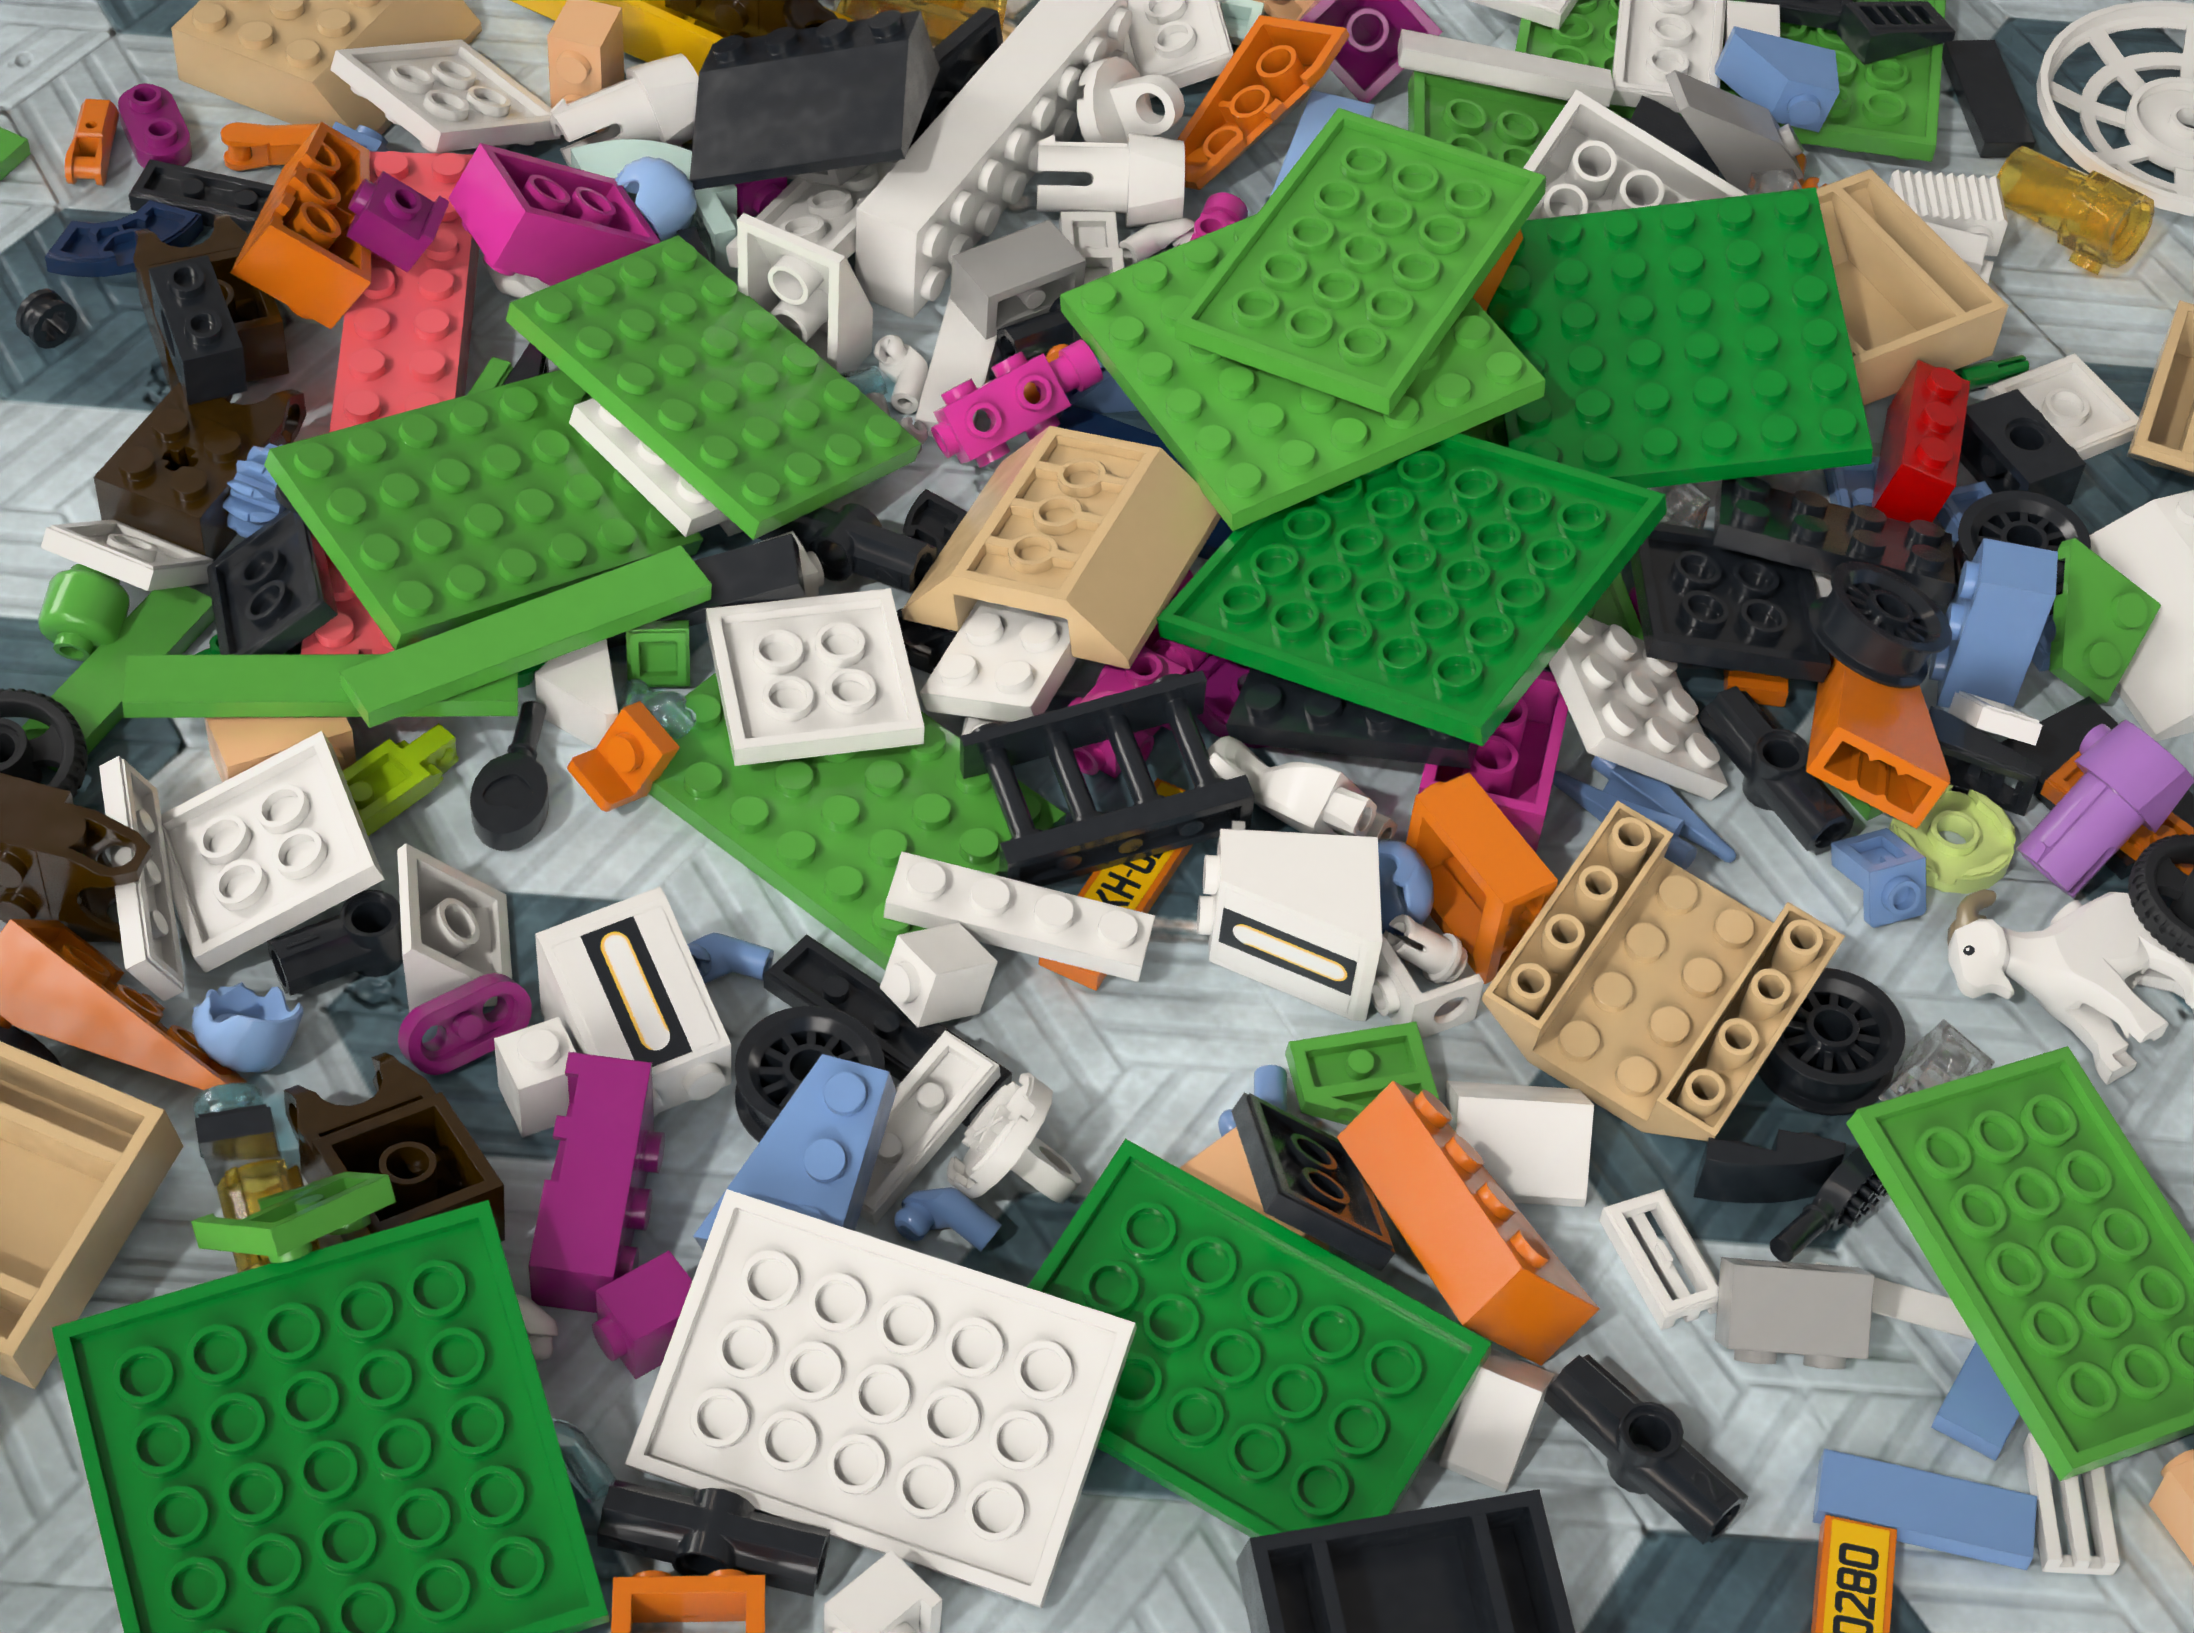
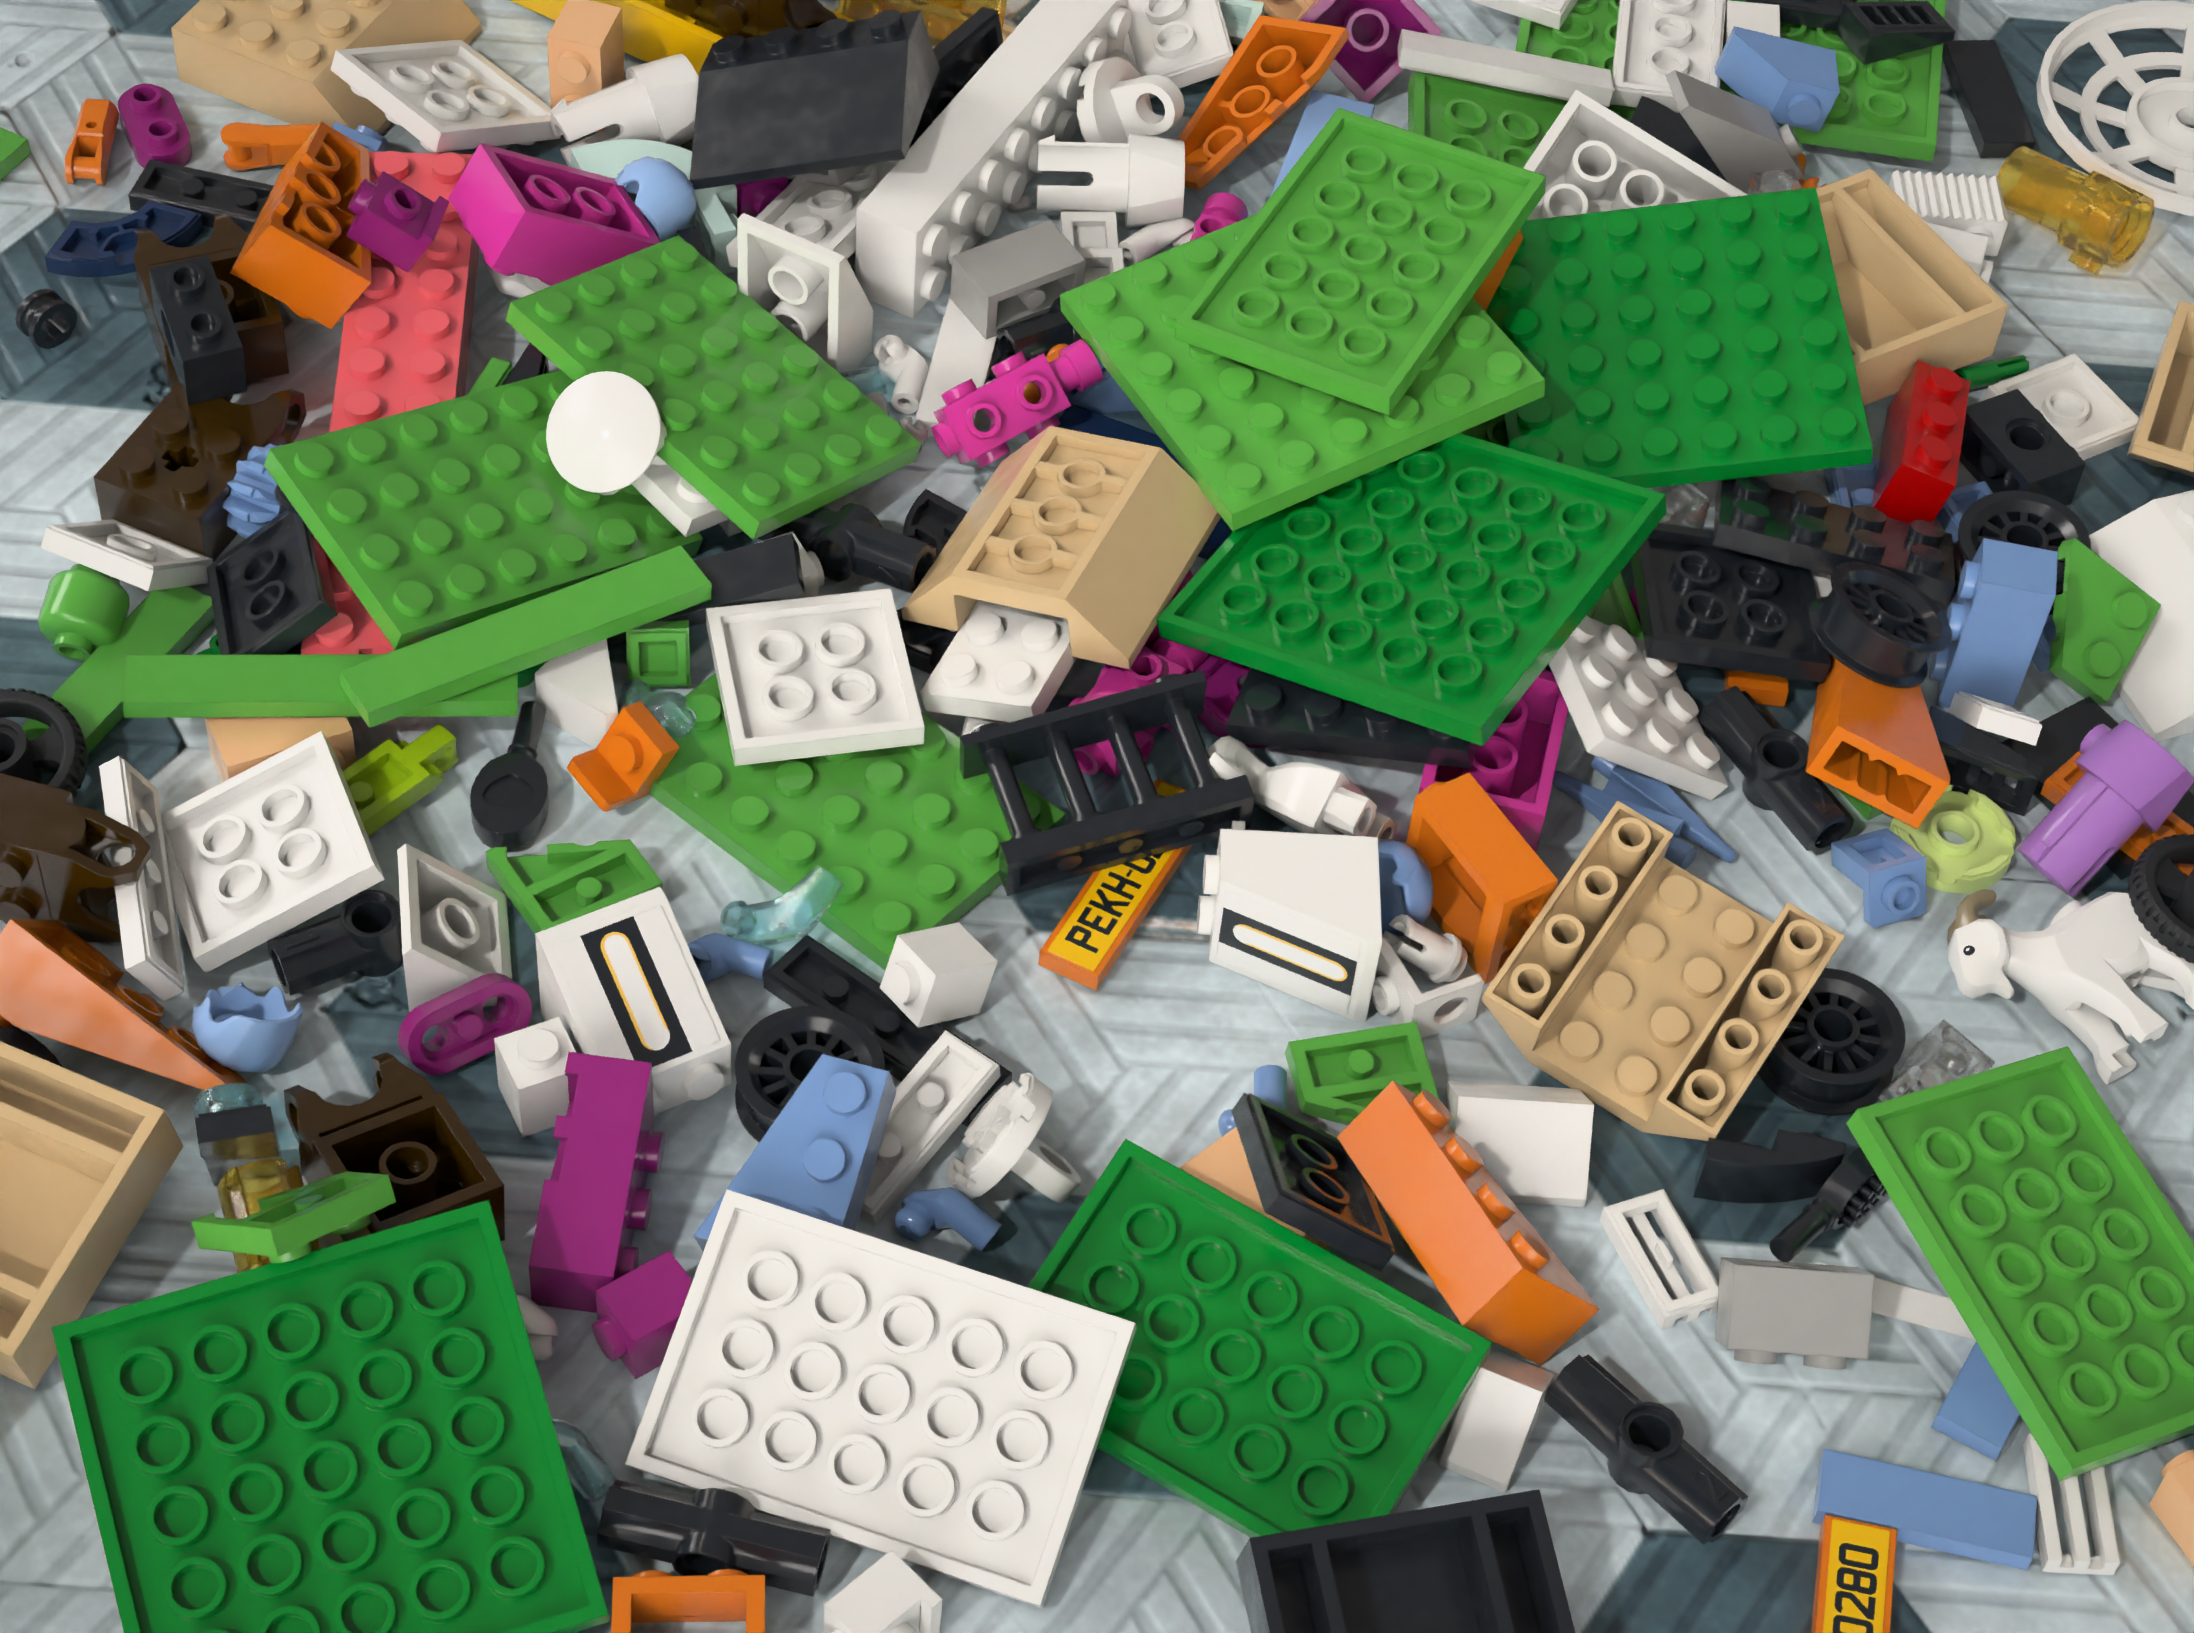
white plate [883,852,1155,982] -> none
none -> bright green wing [486,839,663,934]
none -> white dish [546,371,667,496]
none -> clear light blue arm [720,865,844,946]

